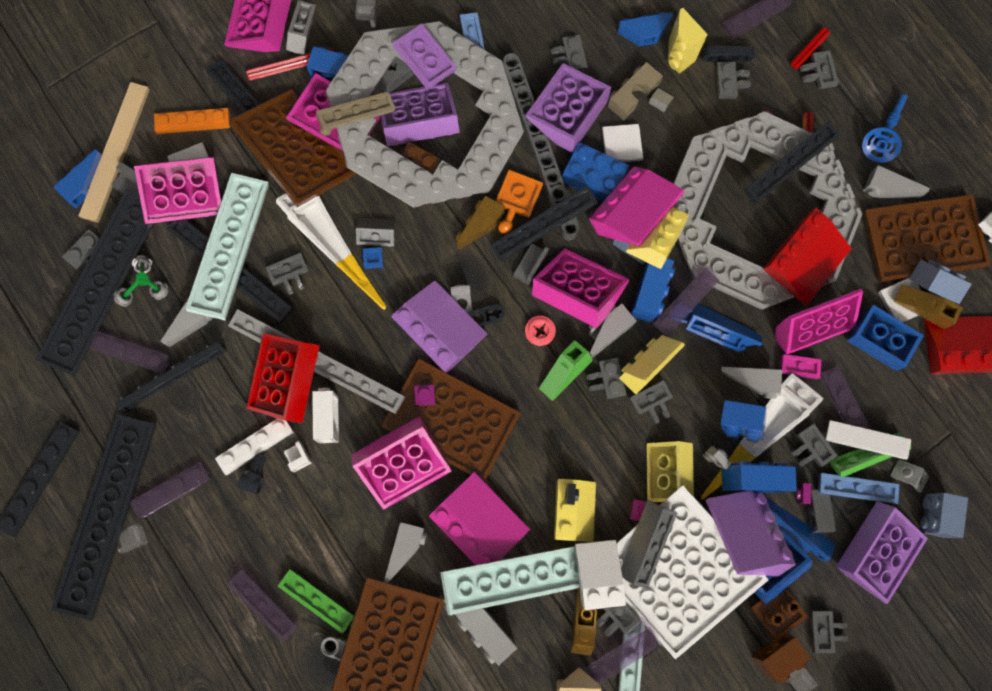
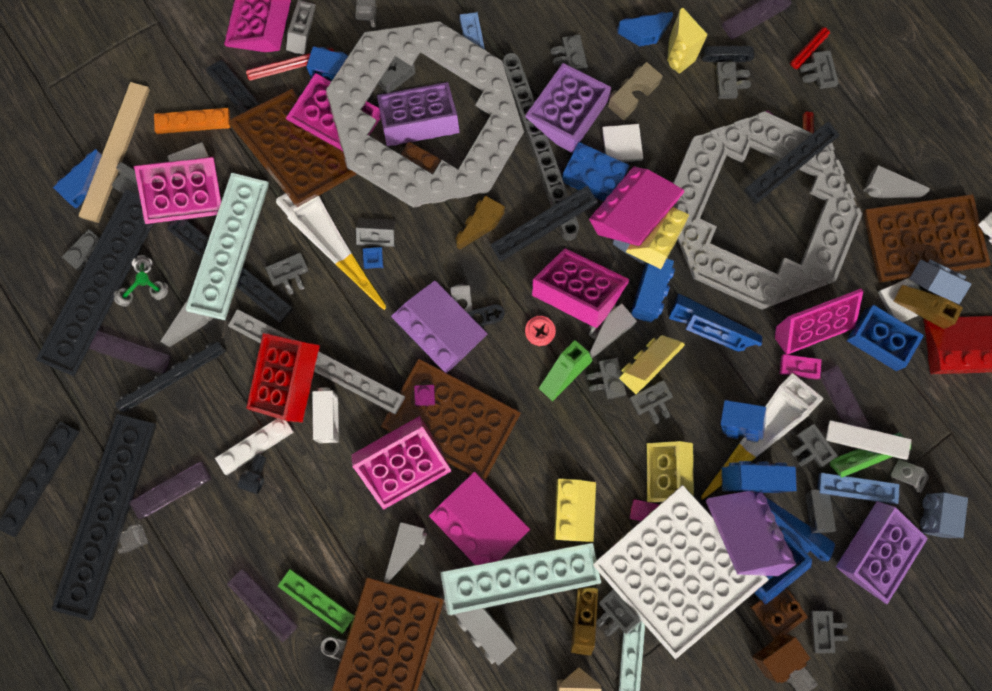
white panel [284,441,312,472] -> none
dark tan piece [316,91,395,136] -> none
medium lavender plate [392,24,457,90] -> none
orange plate [496,170,543,234] -> none
dark grey panel [513,244,549,285] -> none
black plate [565,483,579,505] -> none
white slope [575,540,626,610] -> none
clear purple plate [583,627,661,684] -> none
dark grey panel [621,500,678,588] -> none
light grey slope [649,88,674,112] -> none
clear purple plate [653,268,719,337] -> none
light grey plate [703,446,731,469] -> none
light grey slope [721,367,782,399] -> none
red slope [762,208,852,306] -> none
magenta plate [795,483,811,504] -> none
blue dish [862,94,908,163] -> none

